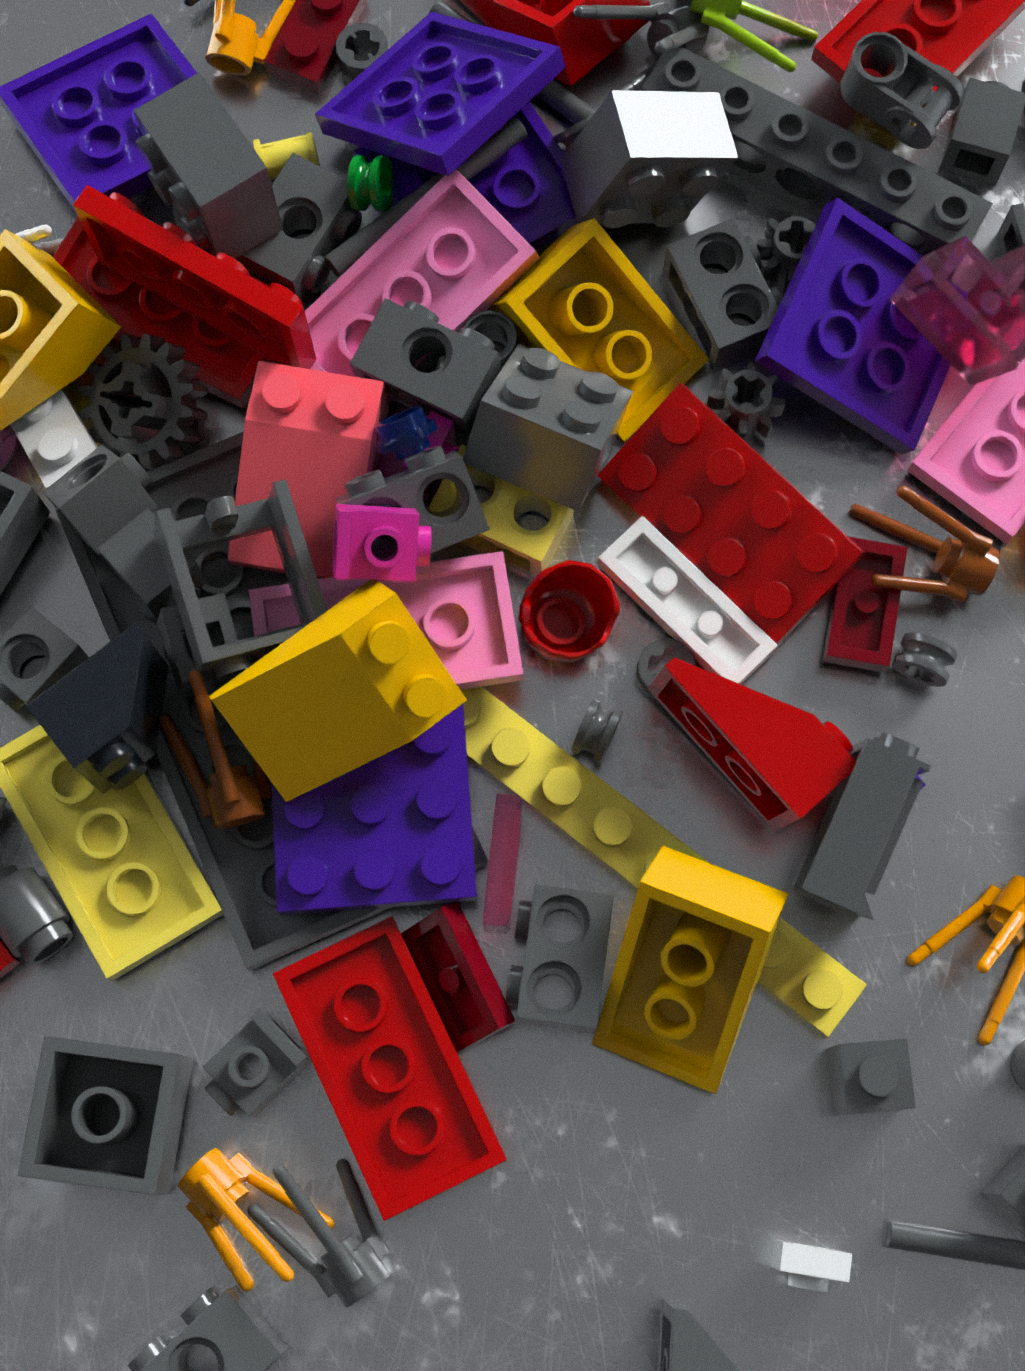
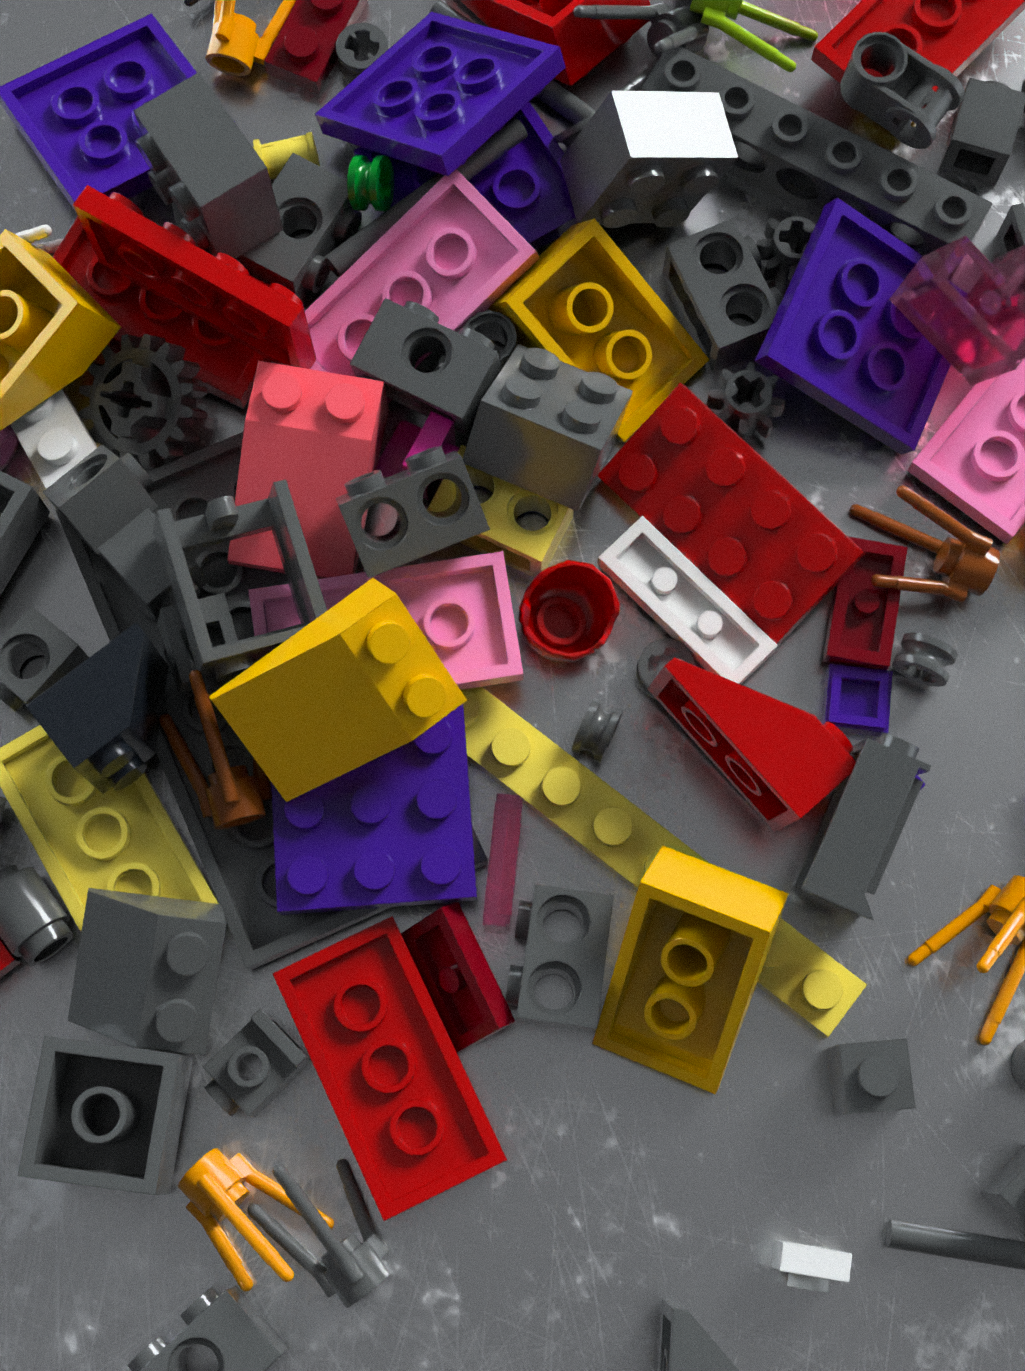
dark pink brick [332,504,431,582] -> none
clear blue plate [374,406,438,460] -> none
none -> dark grey slope [68,888,227,1055]
none -> dark purple tile [822,664,893,737]

